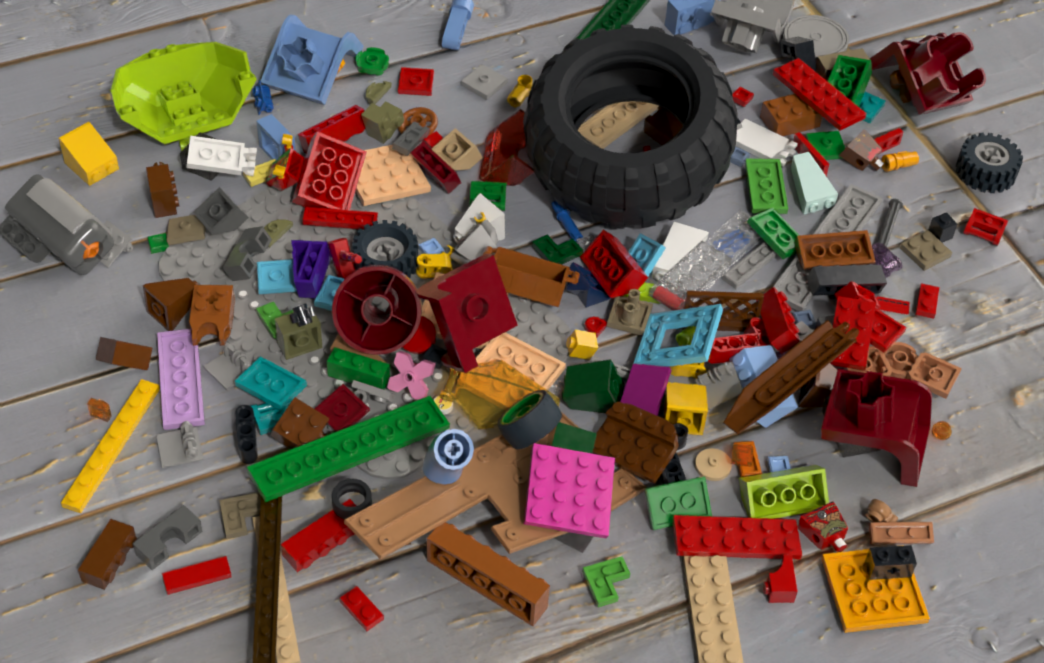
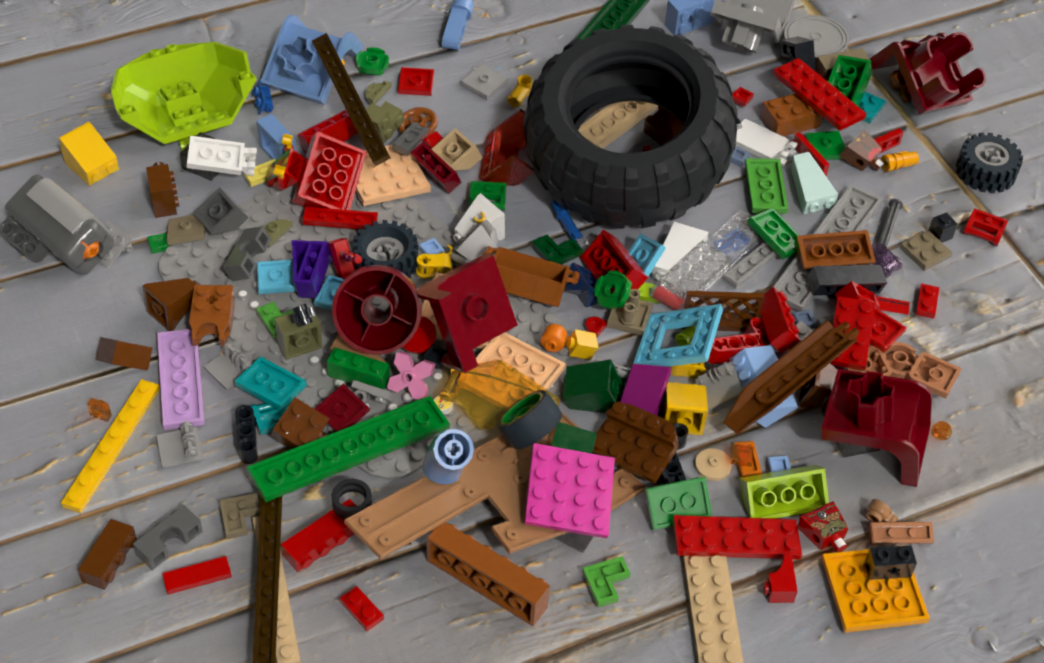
none -> dark brown plate [312,33,391,166]
none -> orange head [540,324,568,352]
none -> green plate [594,271,632,309]

